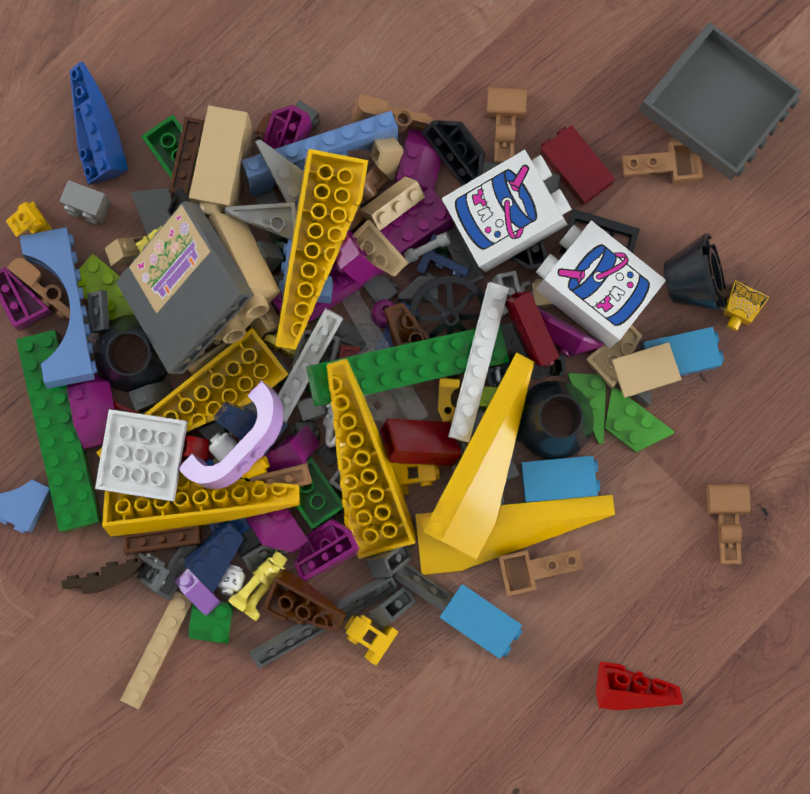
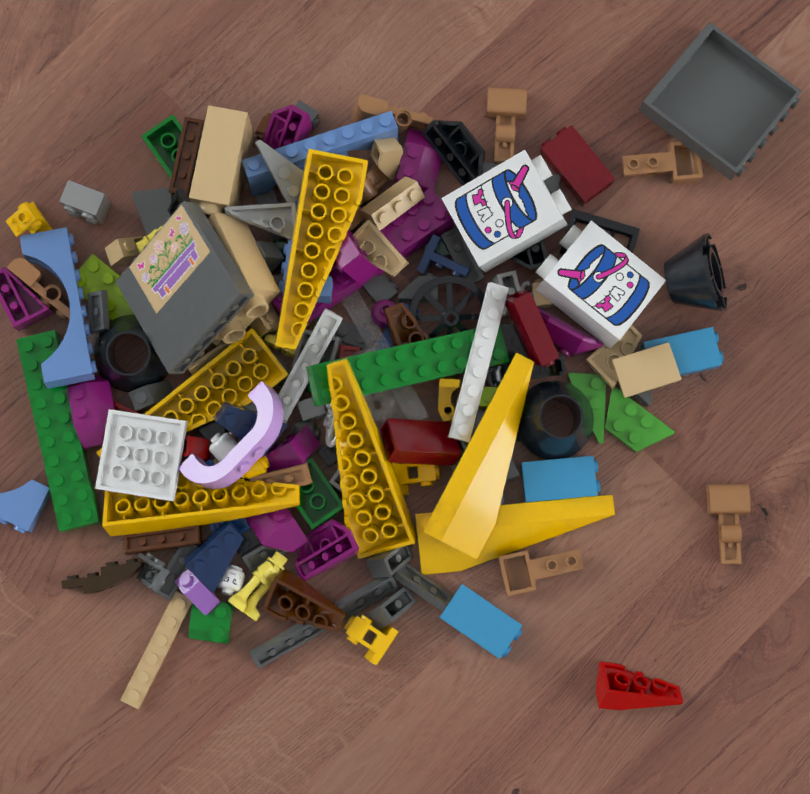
blue wedge [69,62,128,185] -> none
light grey bar [404,232,451,263] -> none
torso [723,280,769,331] -> none

